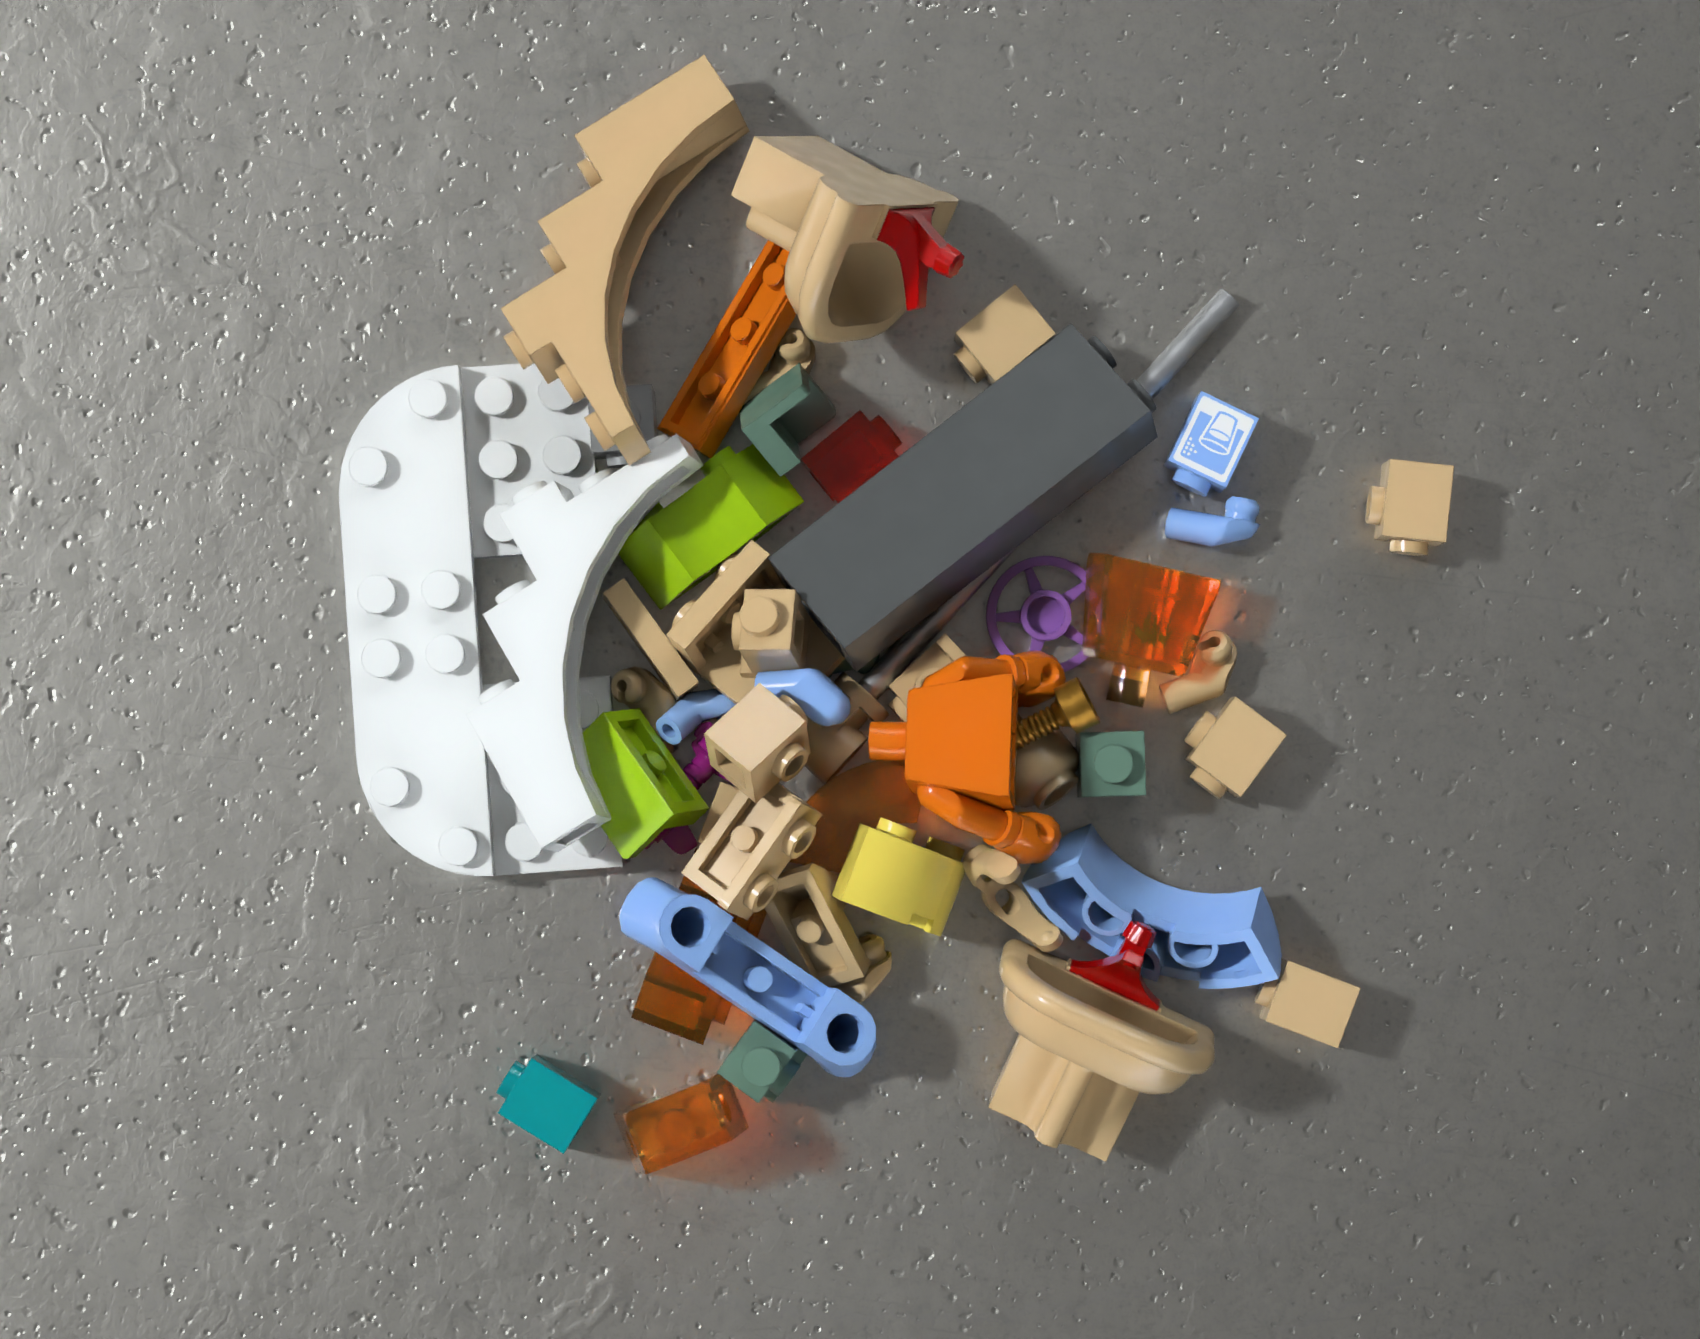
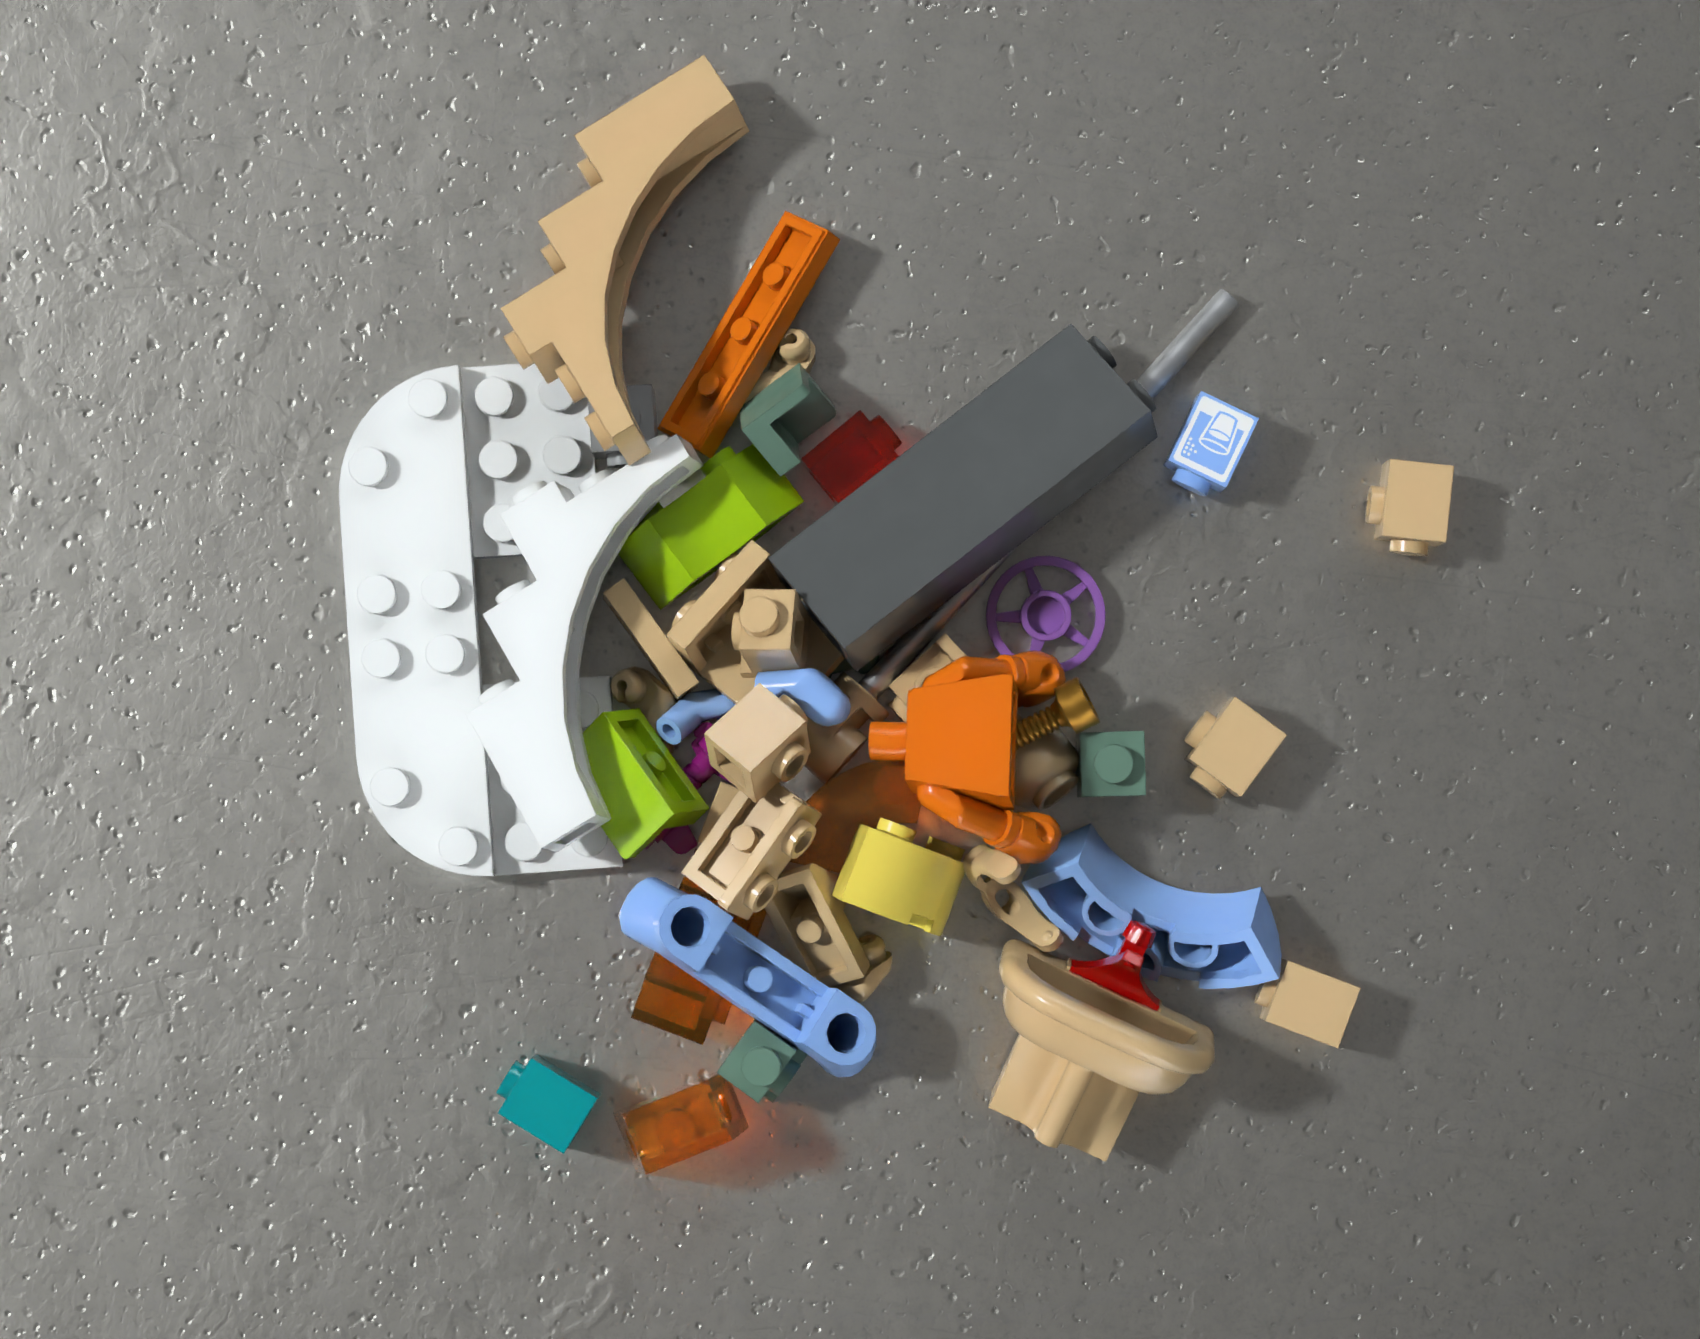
tan piece [731,136,965,344] -> none
tan brick [953,284,1056,385] -> none
clear orange torso [1082,552,1221,708] -> none
tan arm [1159,630,1237,714] -> none
light blue arm [1165,496,1260,547] -> none

